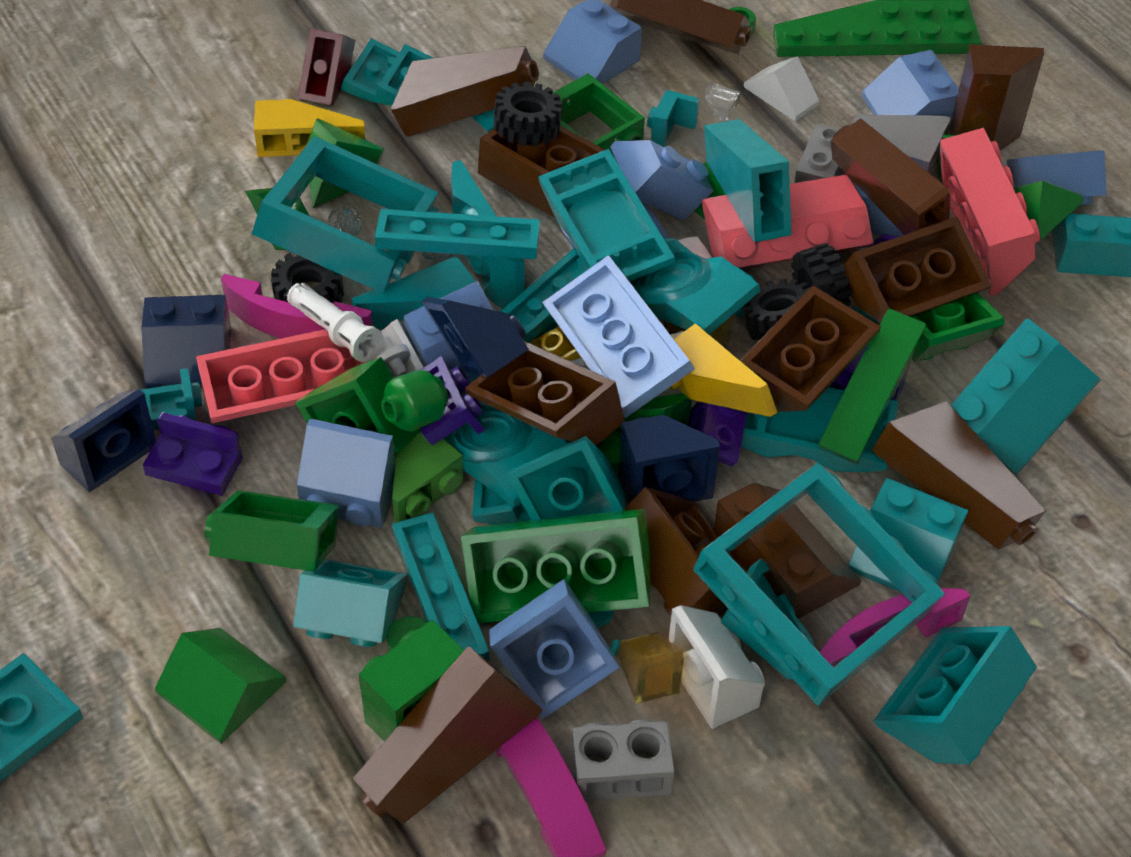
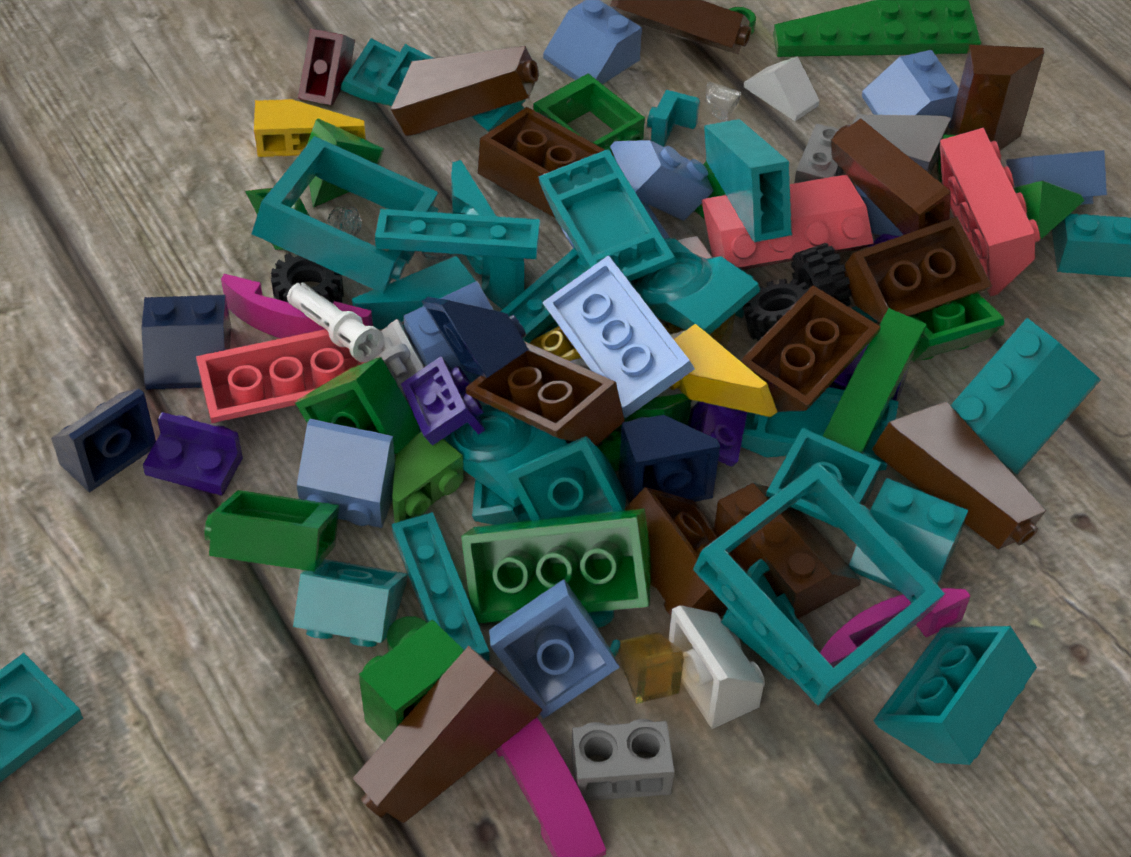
teal bracket [141,368,203,430] -> none
green slope [155,628,287,744] -> none
green head [381,370,448,432] -> none
black tyre [494,82,562,146] -> none
none -> teal slope [766,428,881,529]

